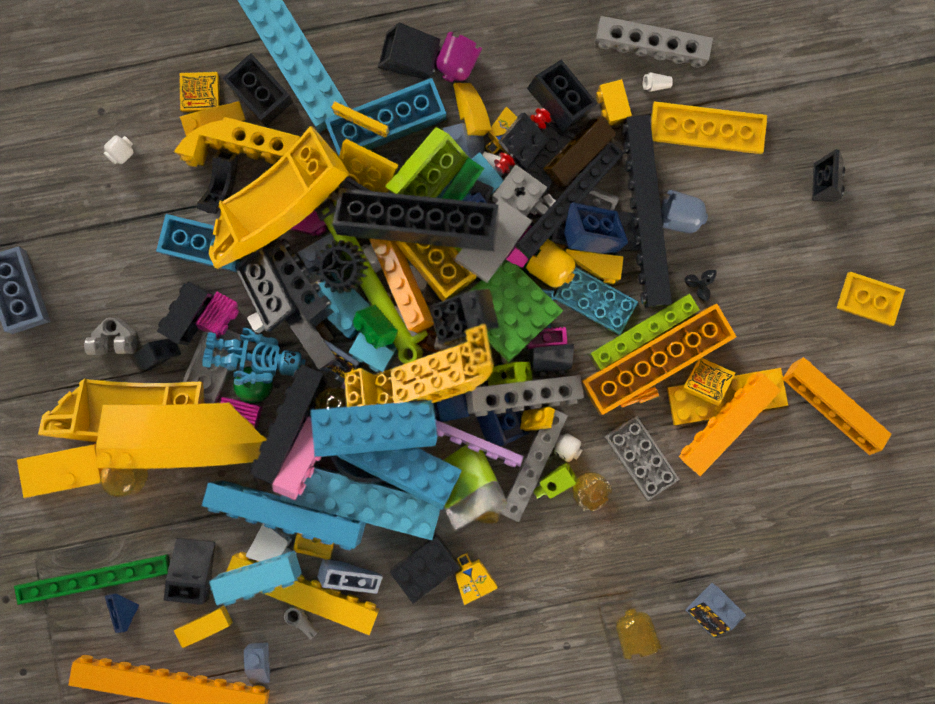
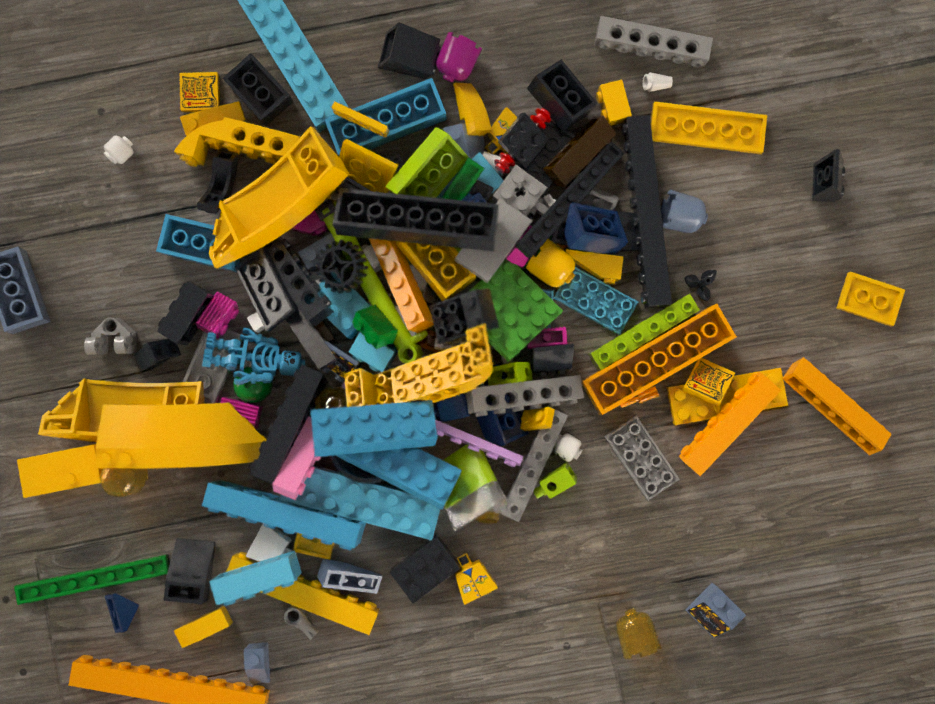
clear yellow cylinder [572,472,612,512] -> none

